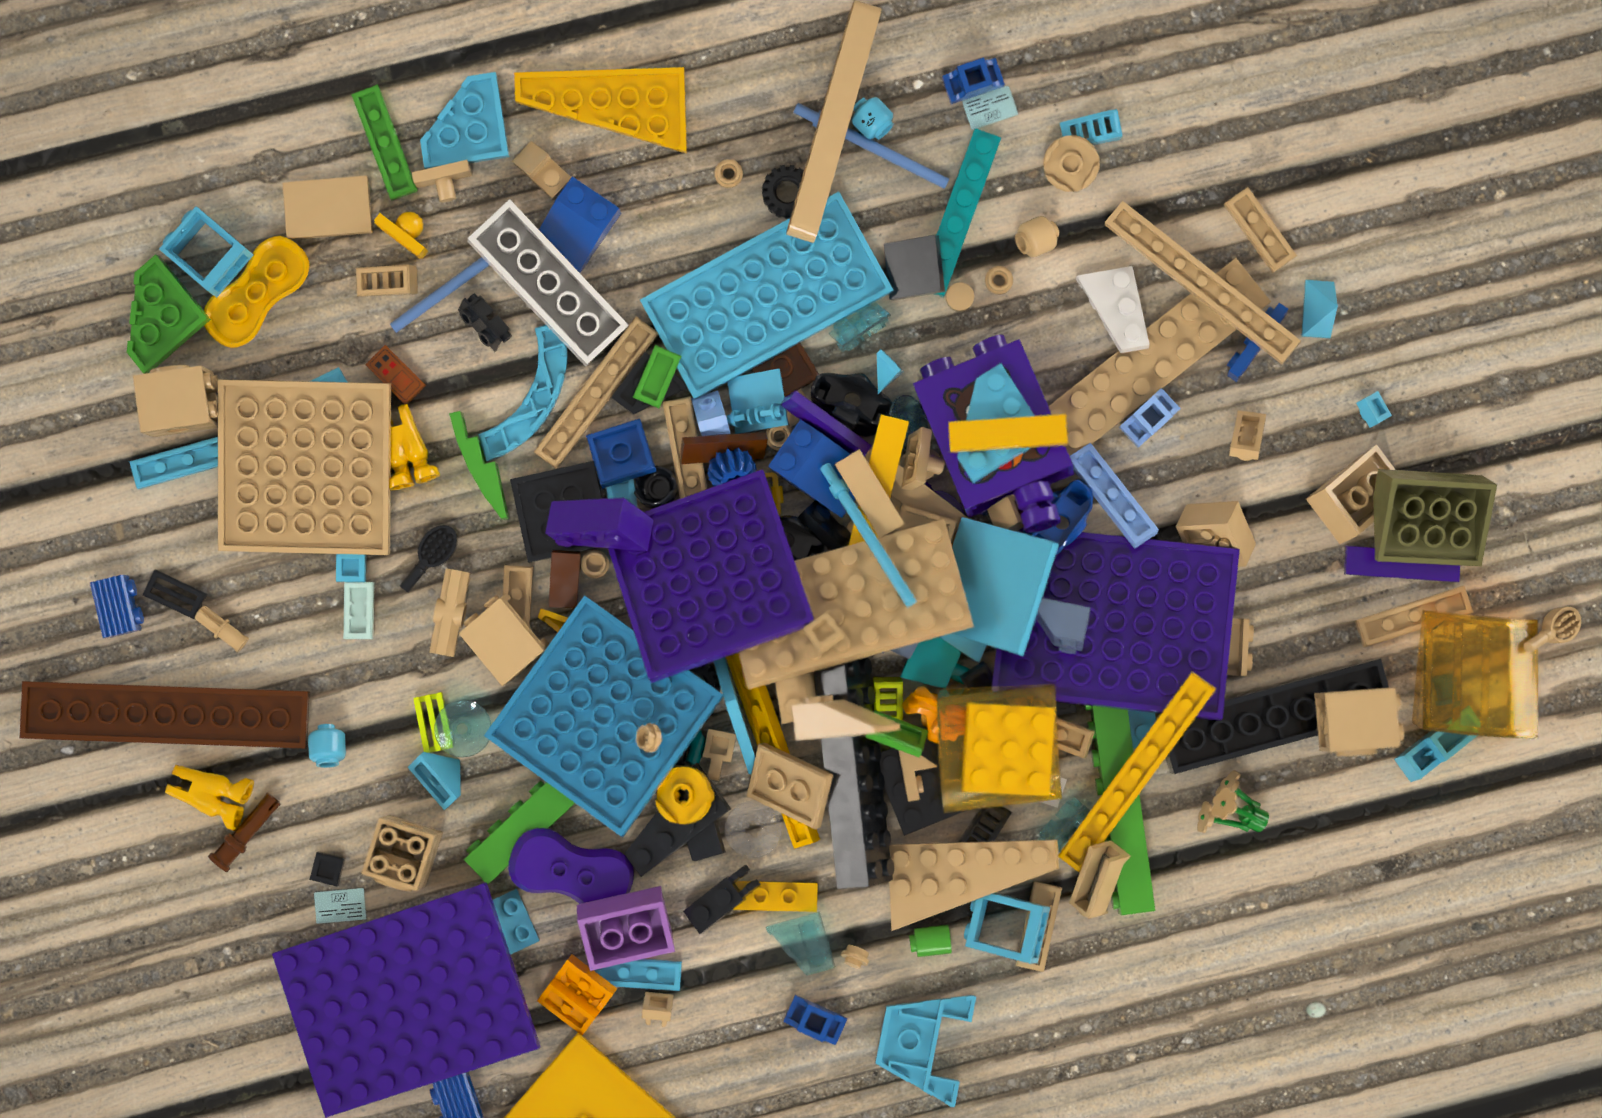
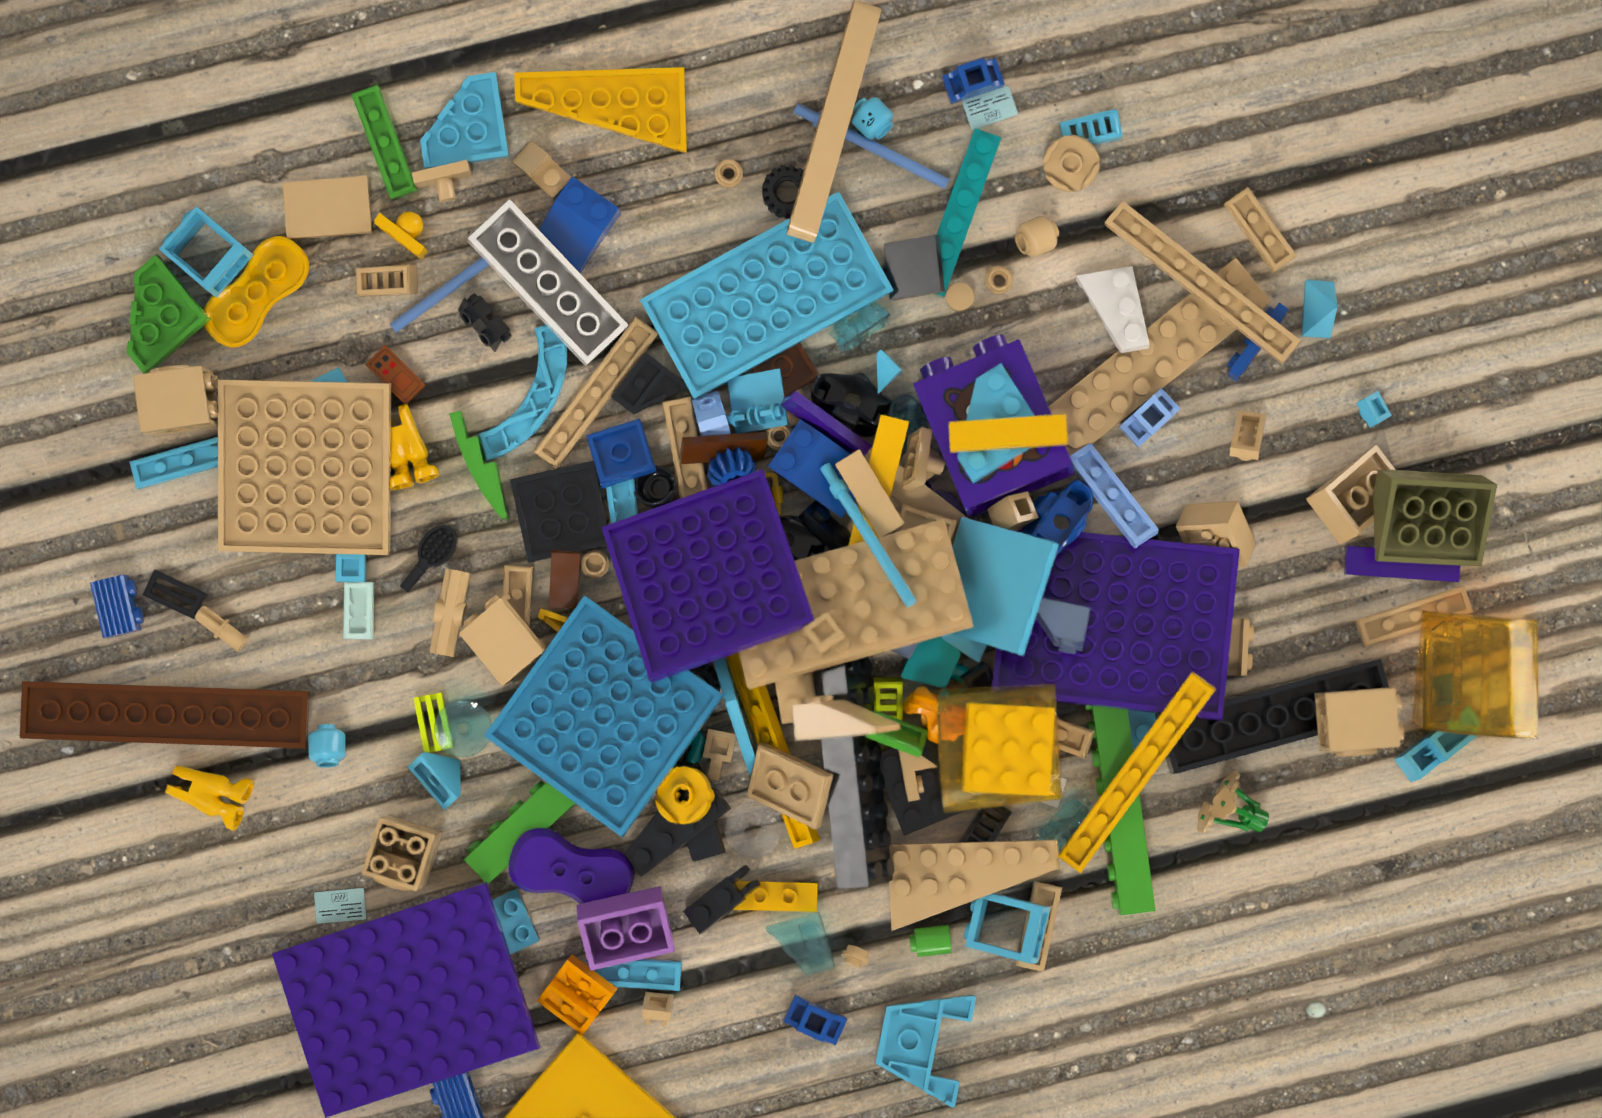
reddish brown pin [208,792,281,872] -> none
black tile [309,851,346,887] -> none
dark purple wedge [545,498,654,552] -> none
bright green tile [633,345,682,409] -> none
tan plate [636,723,662,753] -> none
dark purple wheel [1014,481,1061,533] -> none
tan window [1069,840,1131,919] -> none
tan piece [1524,607,1581,653] -> none

